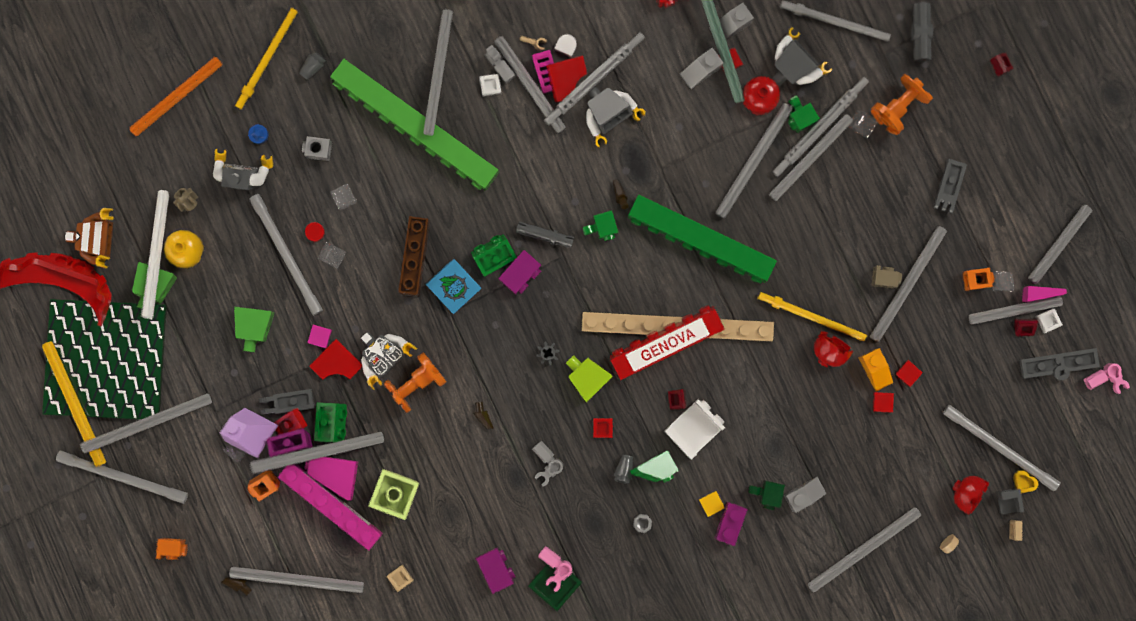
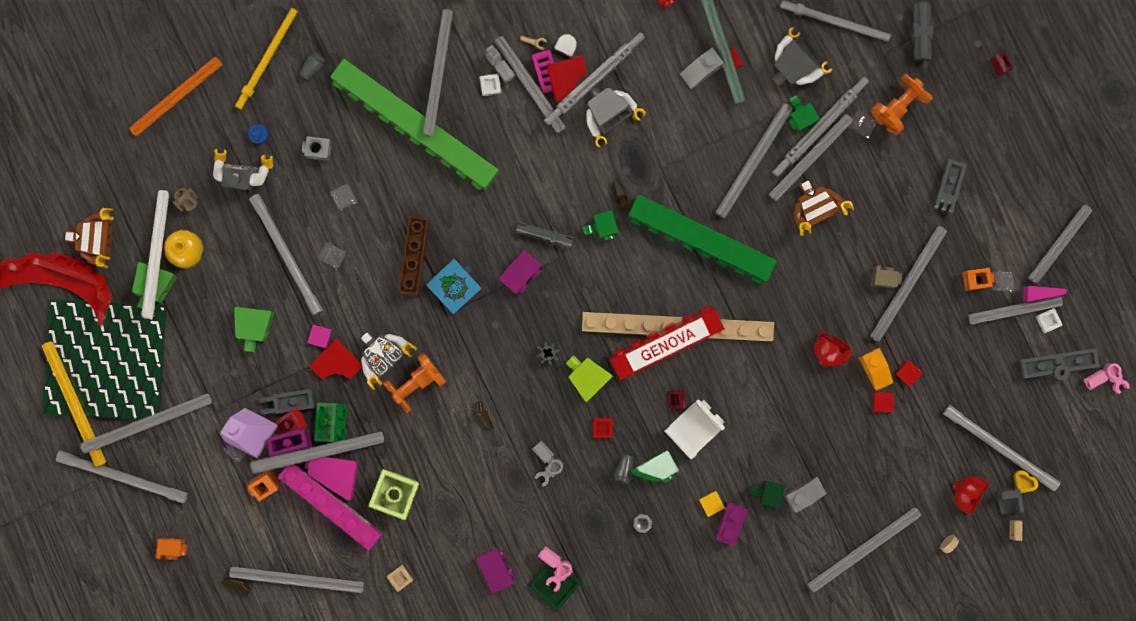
red tile [305,222,325,242] -> none
green bracket [471,234,517,277] -> none
light grey slope [710,3,754,40] -> none
red cylinder [743,76,780,115] -> none
yellow bar [758,292,867,342] -> none
dark red slope [1014,319,1038,336] -> none
none -> torso [793,181,854,236]

